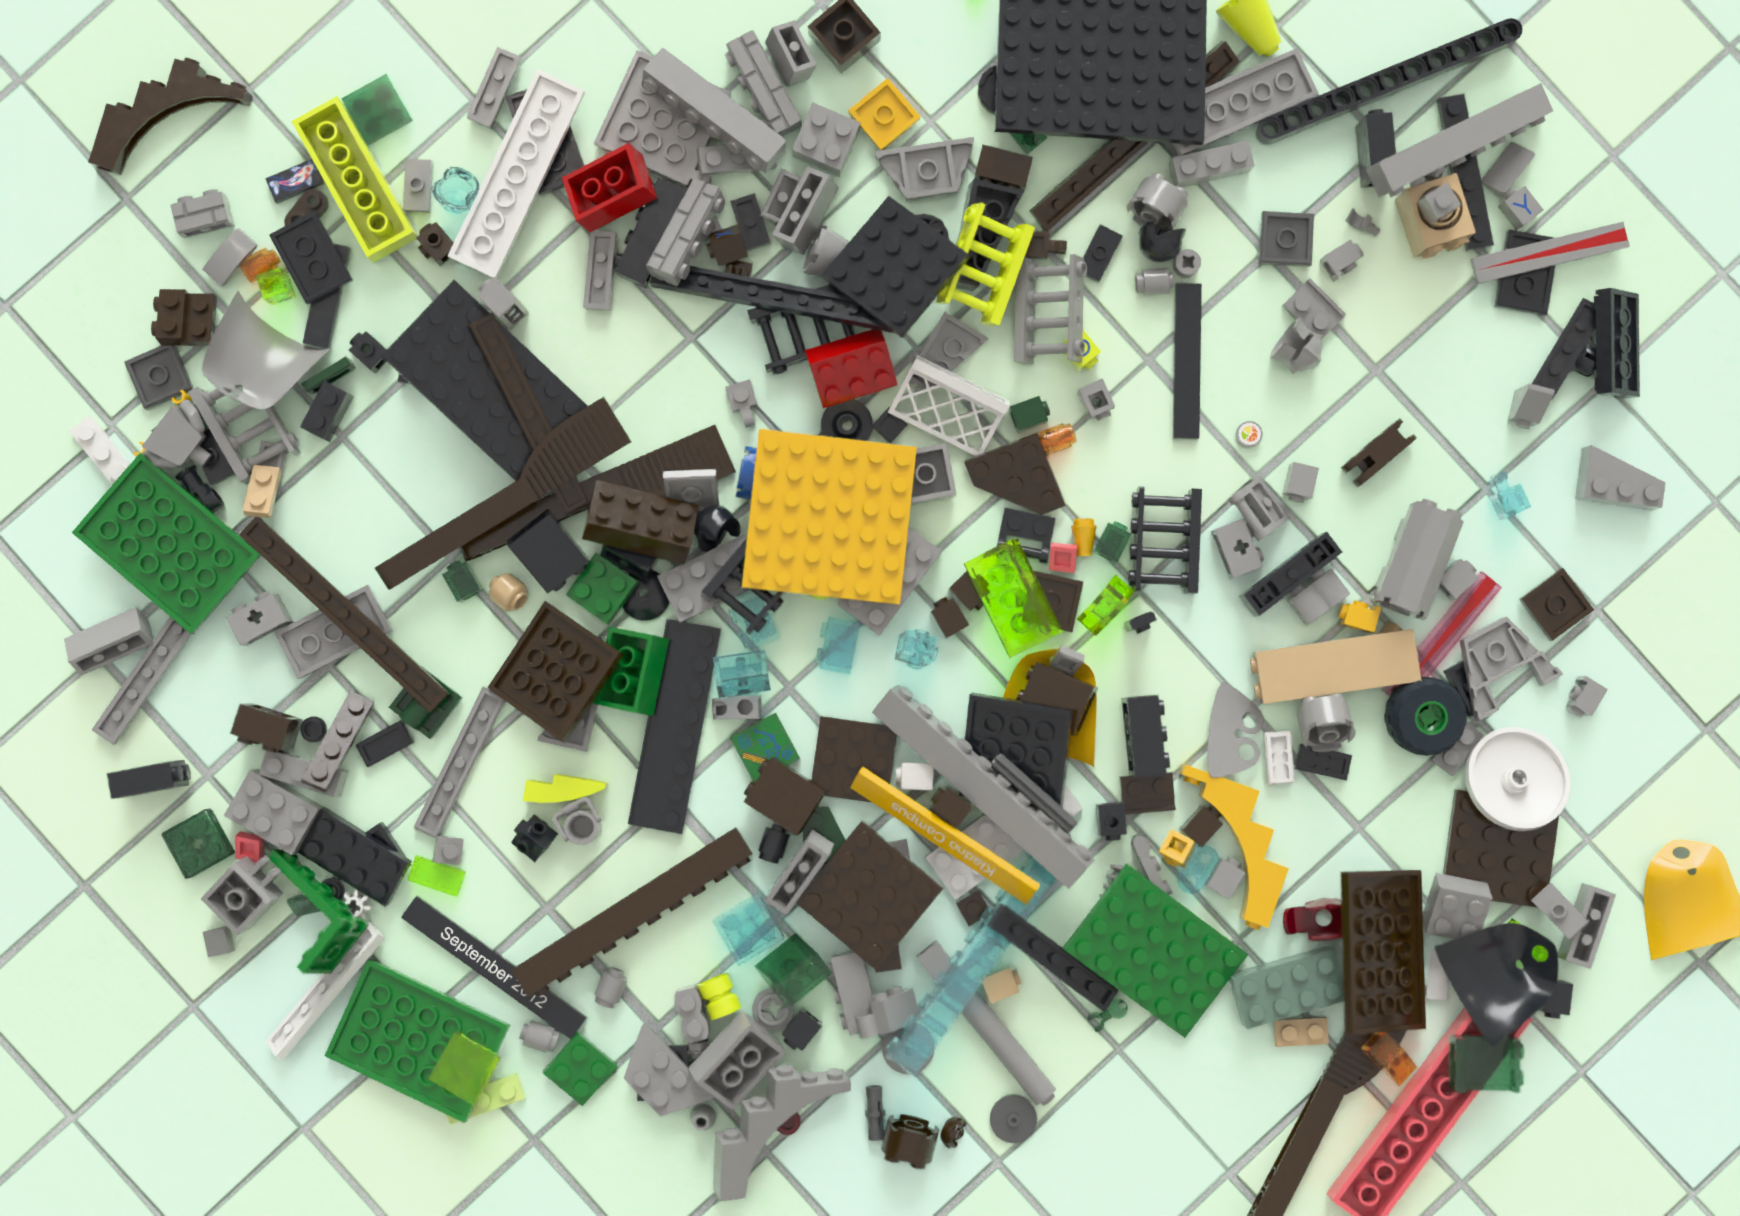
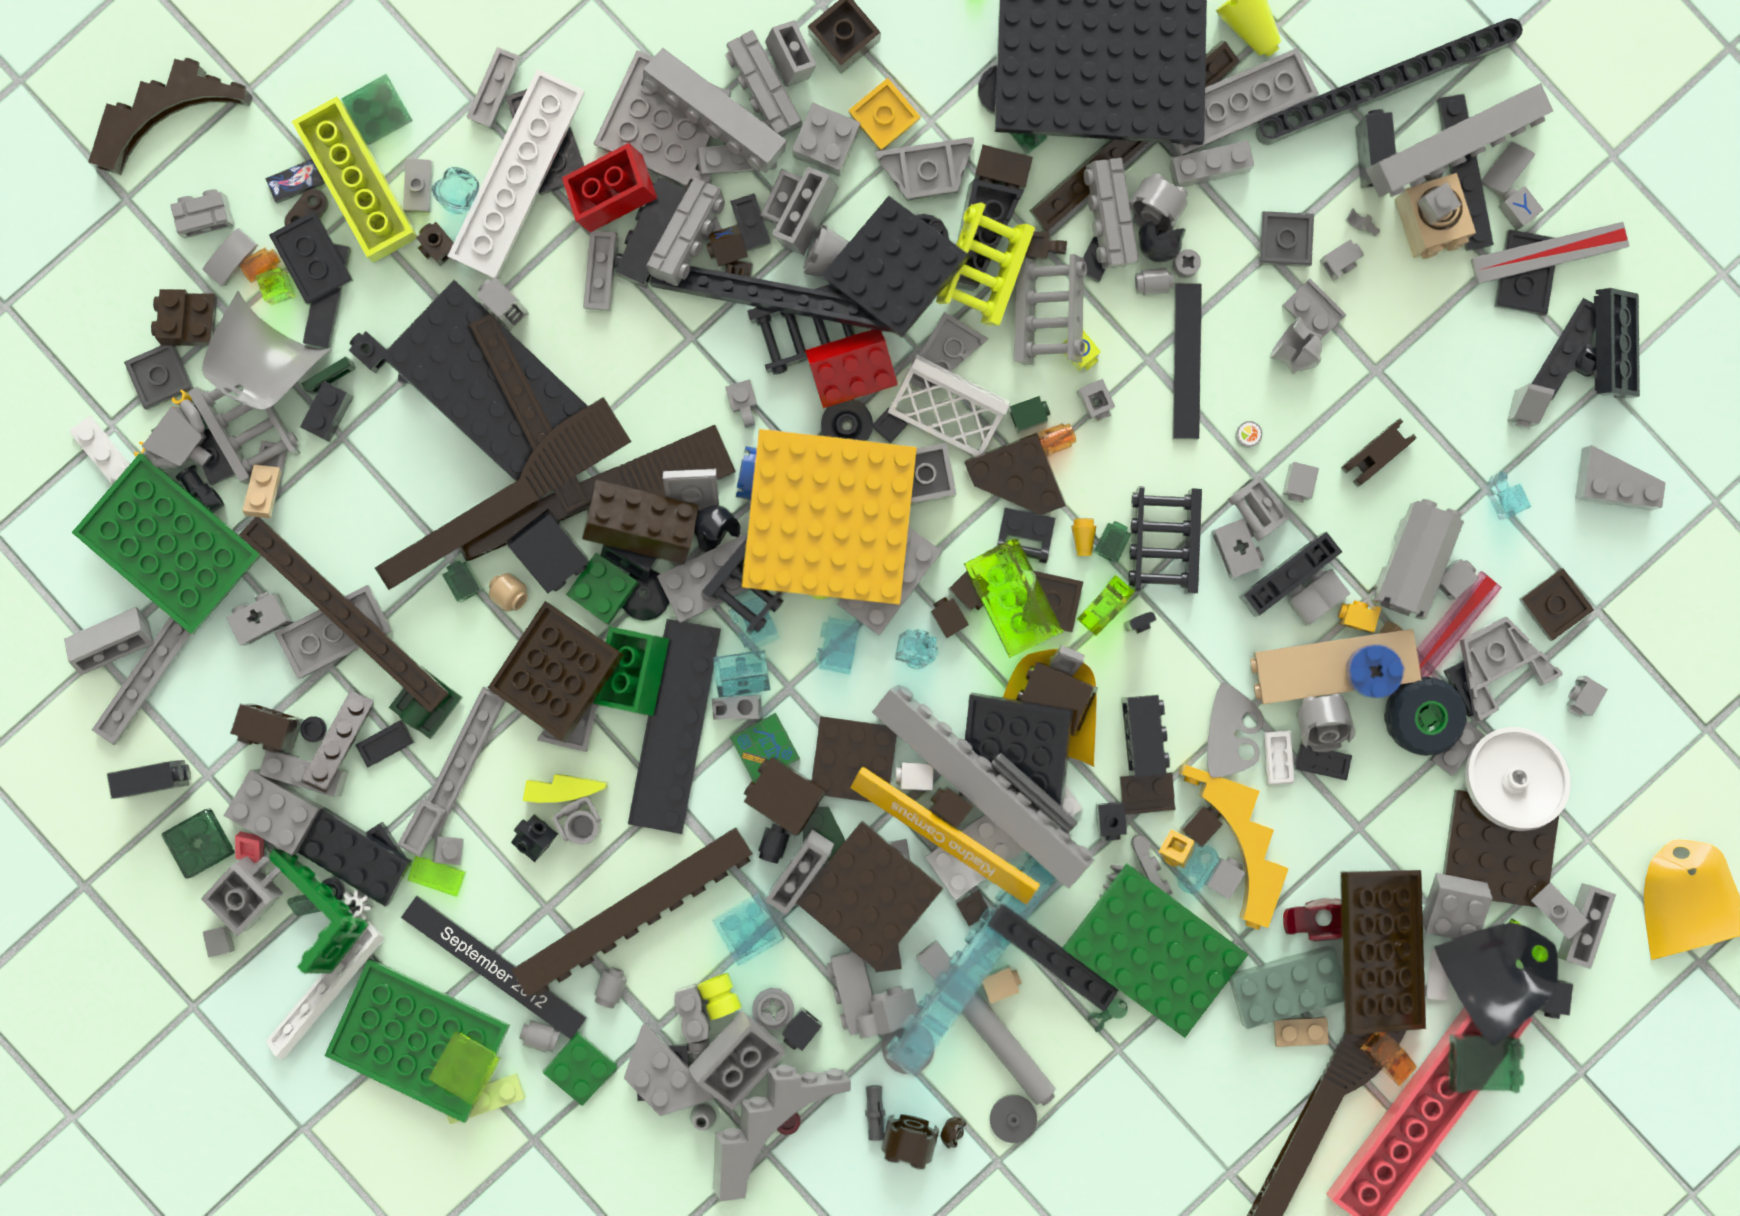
clear green slope [754,933,832,1008] -> none
coral plate [1049,543,1078,573] -> none
none -> light grey tile [397,798,446,857]
none -> light grey brick [1084,158,1139,269]
none -> blue brick [1346,645,1404,698]

